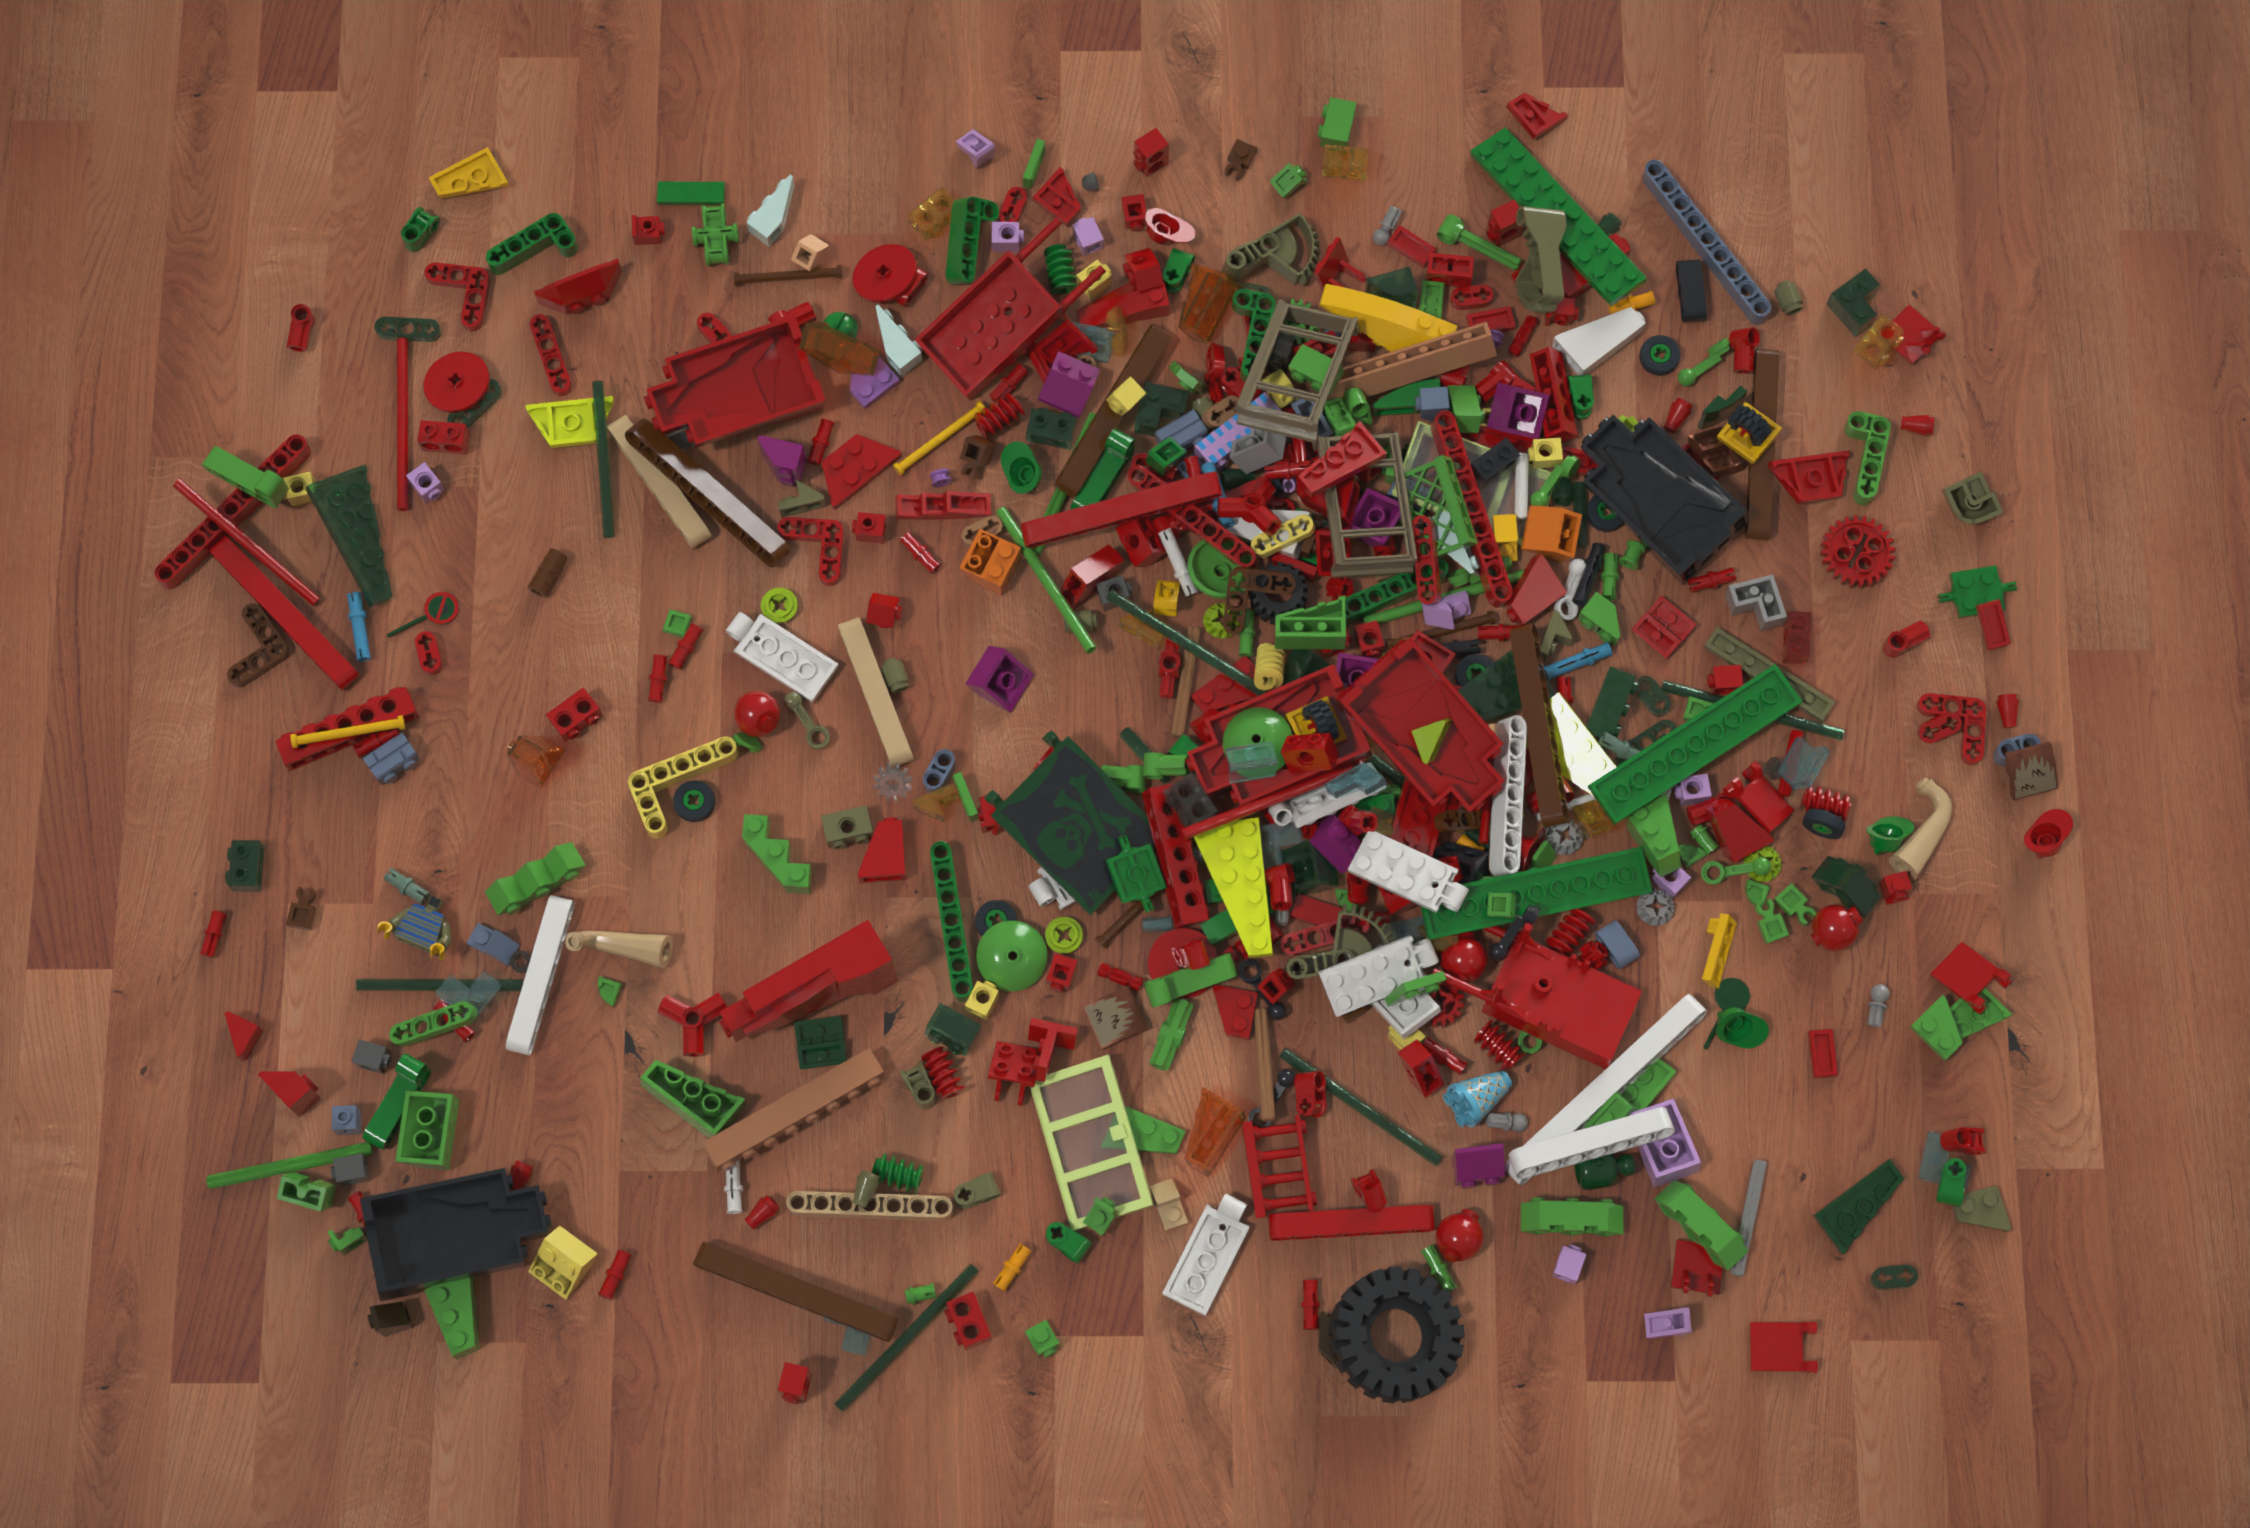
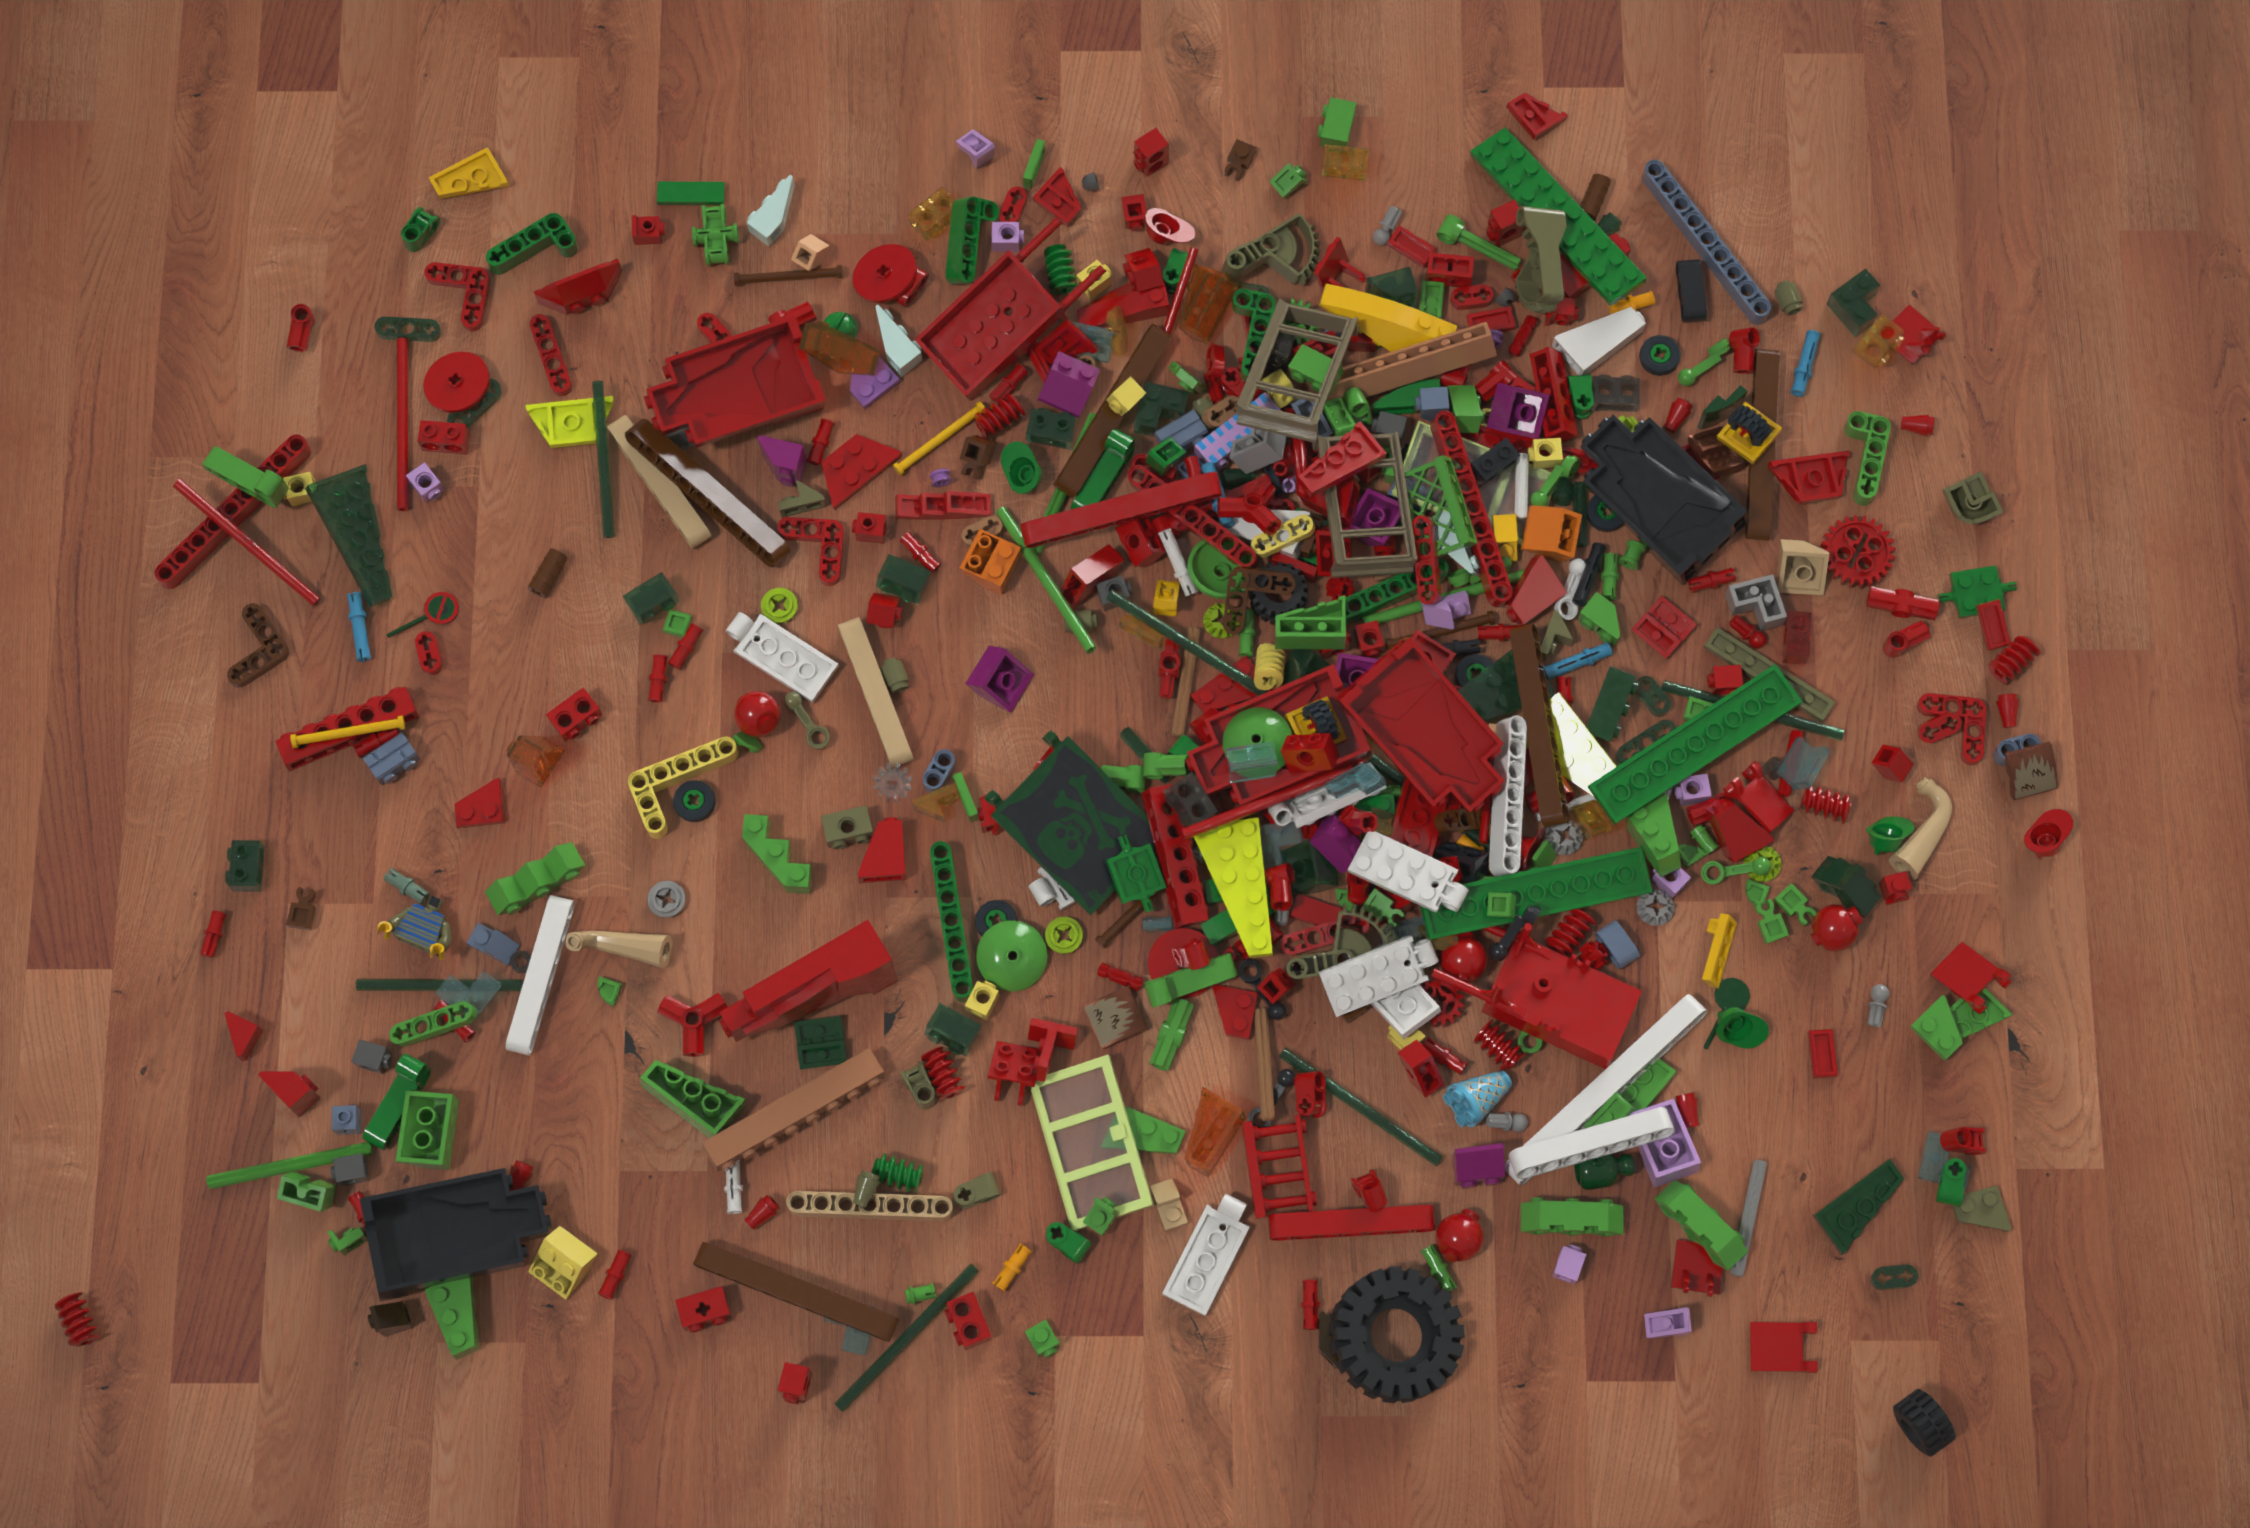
red beam [208,535,360,691] -> none
red brick [1046,953,1078,993] -> none
lavender brick [1072,217,1104,257] -> none
red pin [1264,460,1312,480] -> none
bright green wing [1384,971,1446,1007] -> none
lime slope [1412,718,1452,764] -> none
sand green pin [1598,731,1640,760] -> none
black bush [1802,809,1846,839] -> none
none -> red piece [54,1292,100,1347]
none -> red wing [454,778,504,829]
none -> clear green brick [623,572,679,625]
none -> light grey gear [647,881,685,918]
none -> red brick [675,1286,732,1333]
none -> clear green brick [876,554,931,604]
none -> red bar [1163,247,1199,335]
none -> bright green plate [1362,888,1406,927]
none -> dark grey brick [1371,411,1407,446]
none -> dark grey hinge [1496,287,1515,307]
none -> reddish brown axle [1580,174,1611,222]
none -> clear smoke brick [1592,375,1640,412]
none -> red cone [1675,1092,1699,1128]
none -> red axle [1729,615,1767,649]
none -> tan slope [1777,539,1829,595]
none -> dark azure pin [1790,330,1821,397]
none -> red piece [1866,586,1939,621]
none -> red brick [1871,744,1914,783]
none -> black tyre [1893,1389,1956,1457]
none -> red piece [1988,636,2041,685]

